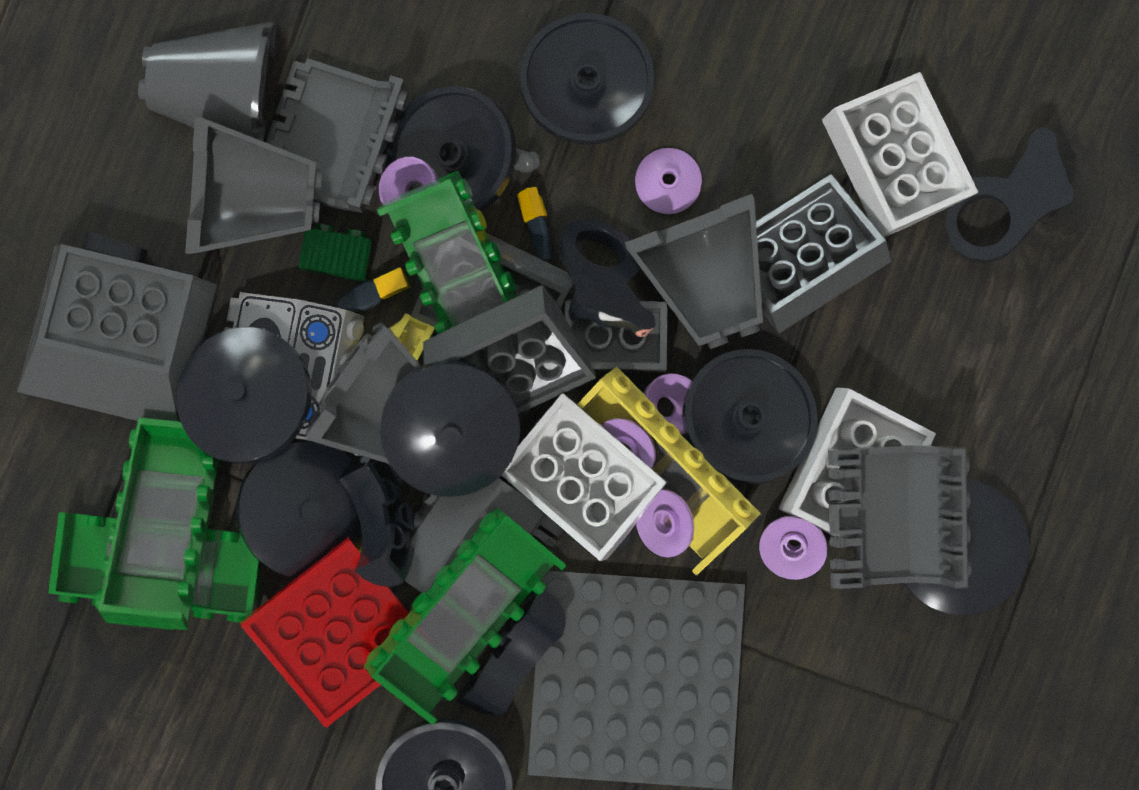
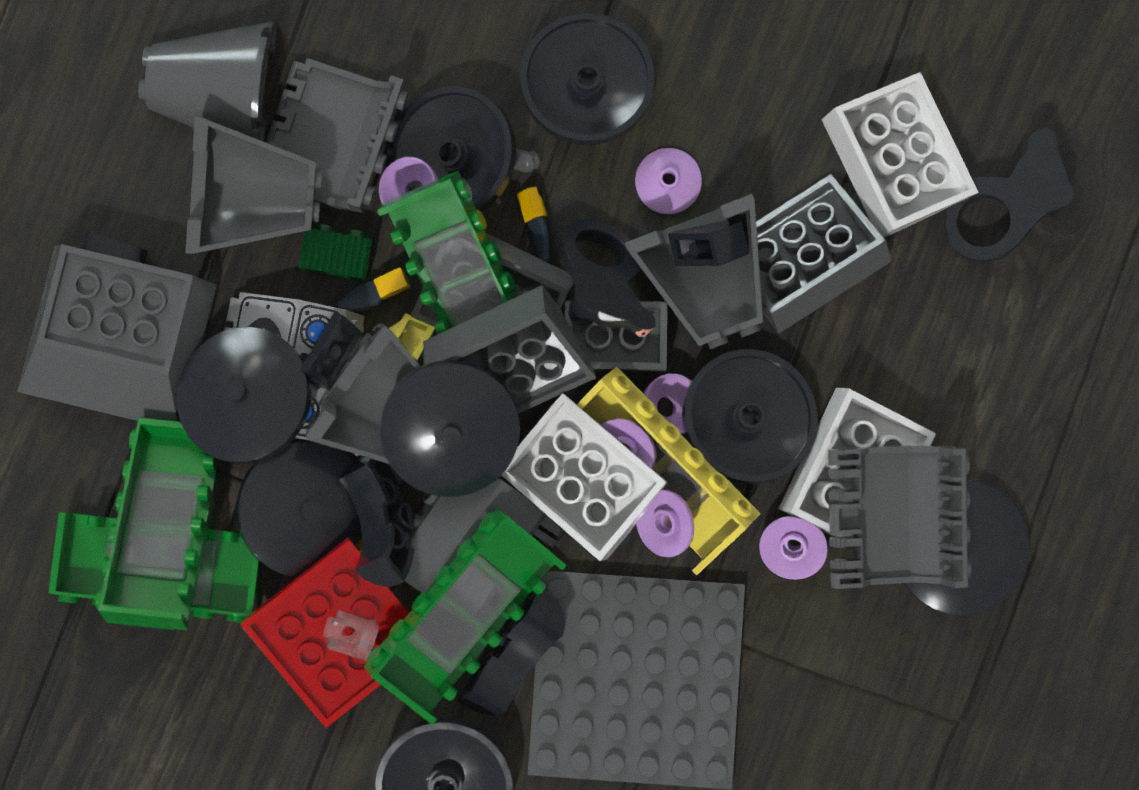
none -> black plate [300,313,363,390]
none -> clear brick [323,610,379,661]
none -> black slope [668,221,749,266]

